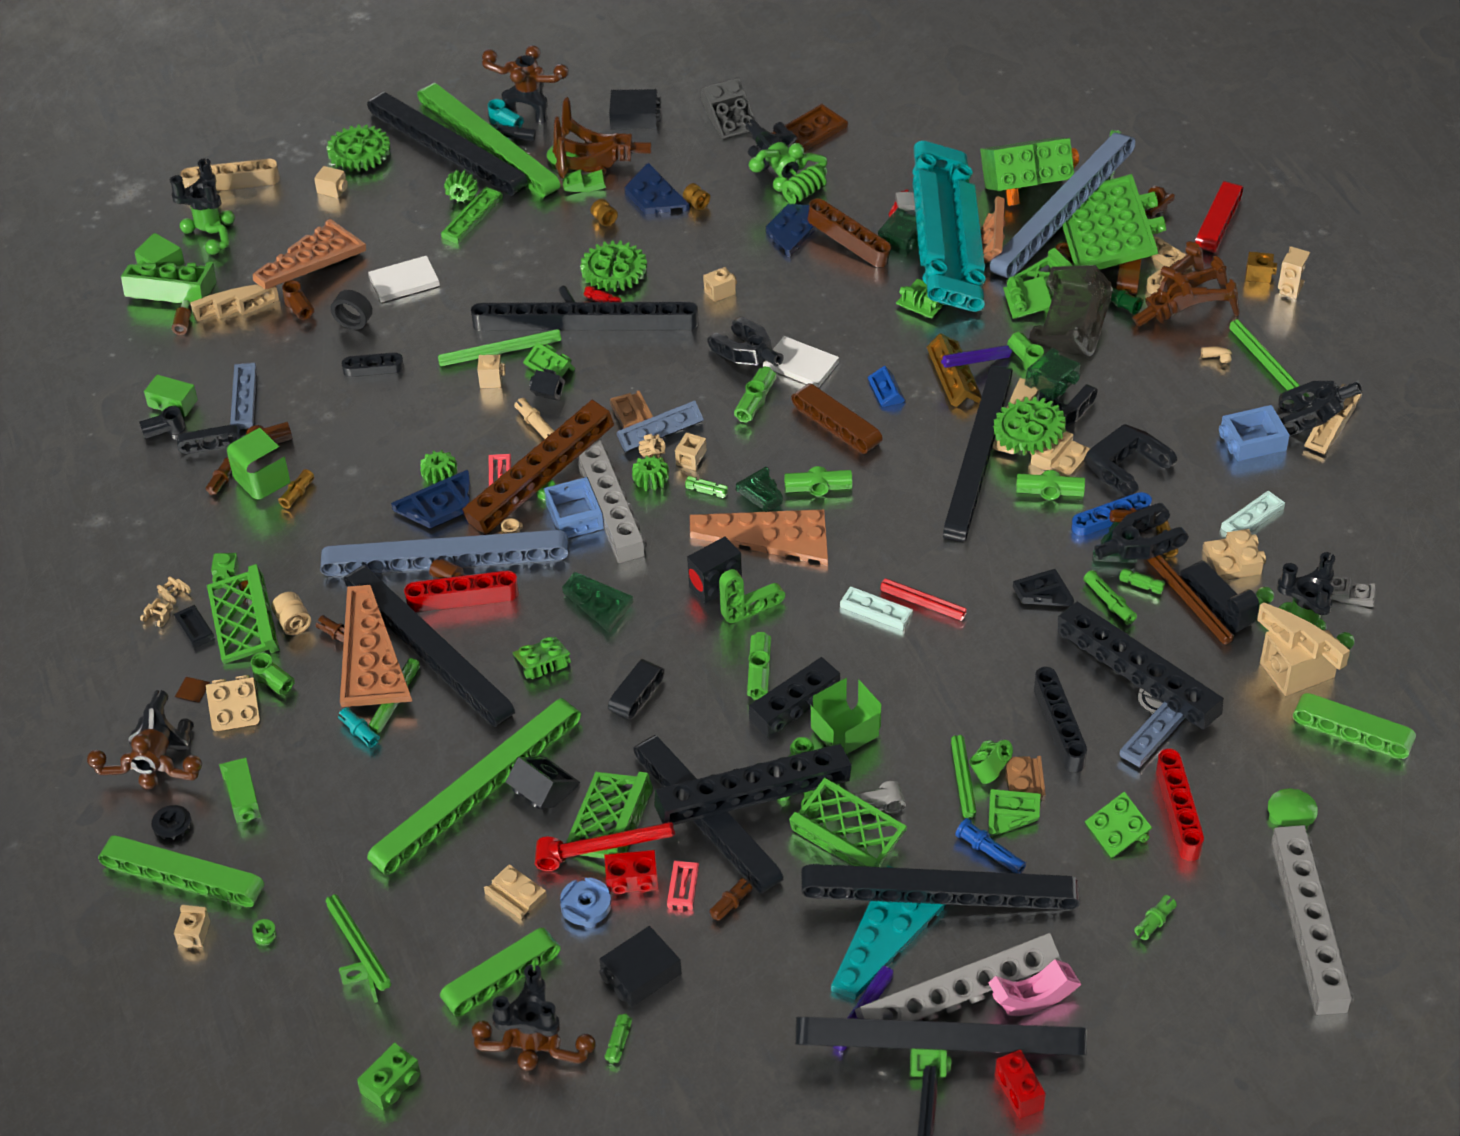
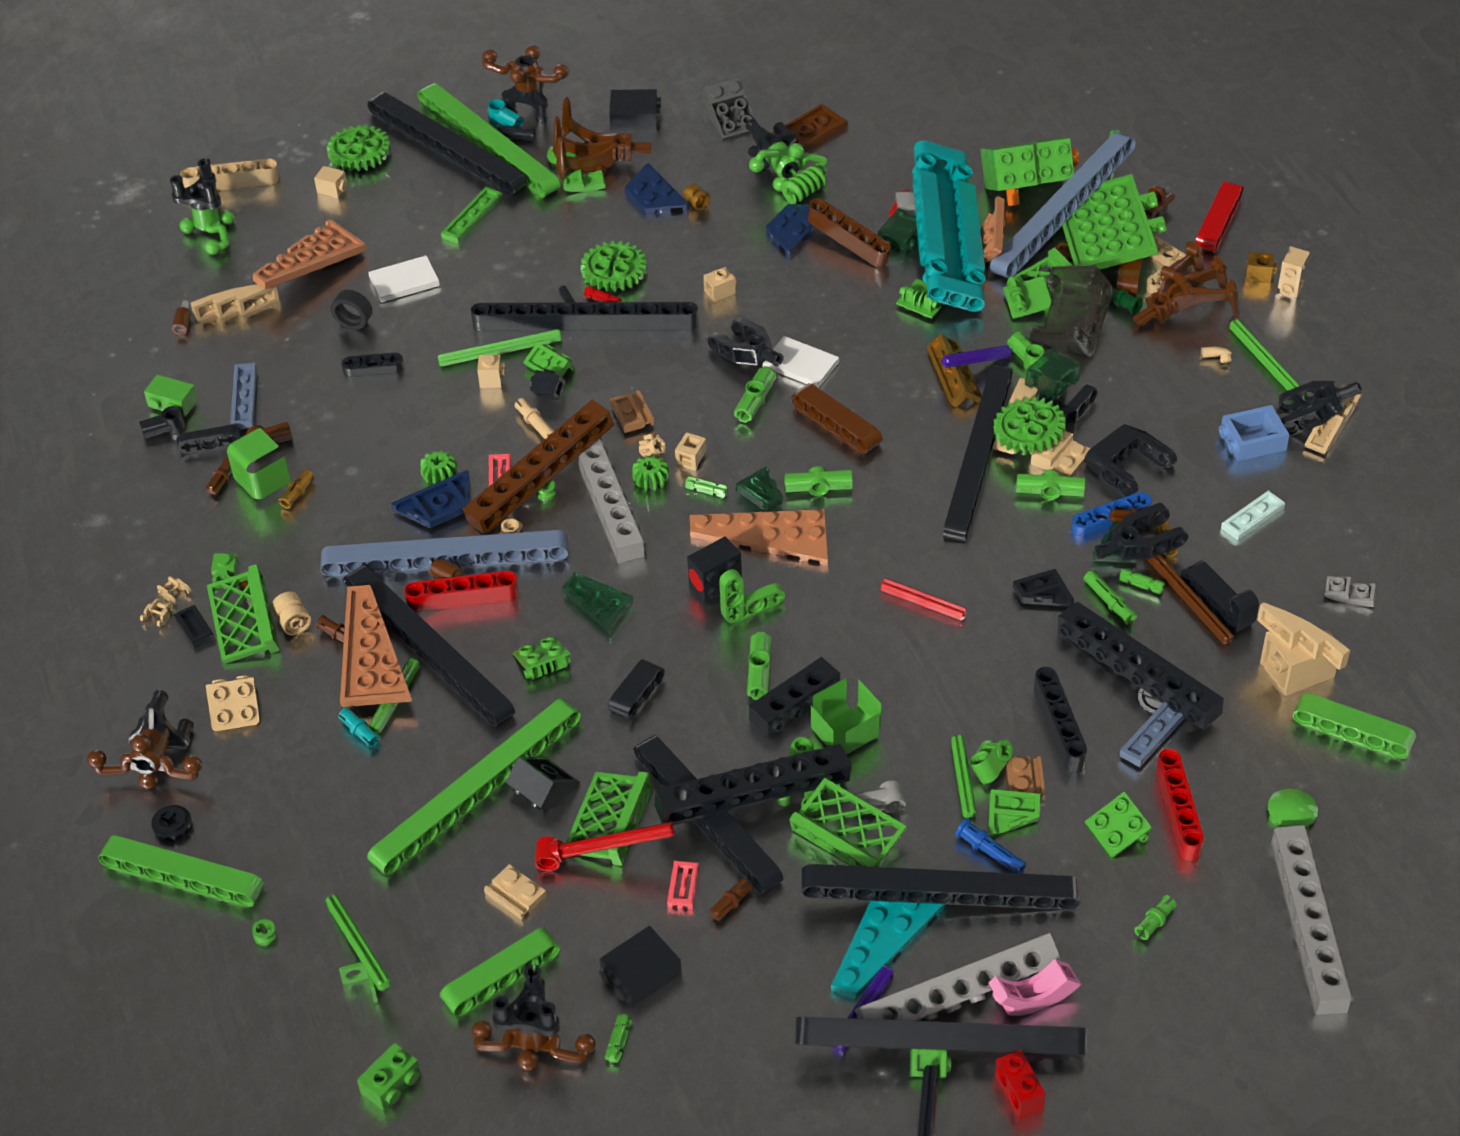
bright green wedge [121,262,216,304] -> none
bright green torso [135,233,185,267] -> none
tan brick [174,905,211,947] -> none
reddish brown sticker [175,677,210,702] -> none
bright green window [219,757,261,823] -> none
bright green piece [251,652,295,695] -> none
reddish brown piece [282,280,314,320] -> none
bright green gear [444,170,478,204] -> none
medium blue window [544,477,604,538] -> none
medium blue plate [560,878,611,928] -> none
pearl gold wheel [590,199,618,226] -> none
red brick [604,850,658,894] -> none
sand blue plate [616,401,704,453] -> none
light aqua tile [840,586,913,631] -> none
blue slope [868,366,906,407] -> none
tan plate [1203,529,1266,580] -> none
black wheel [1256,552,1355,650] -> none

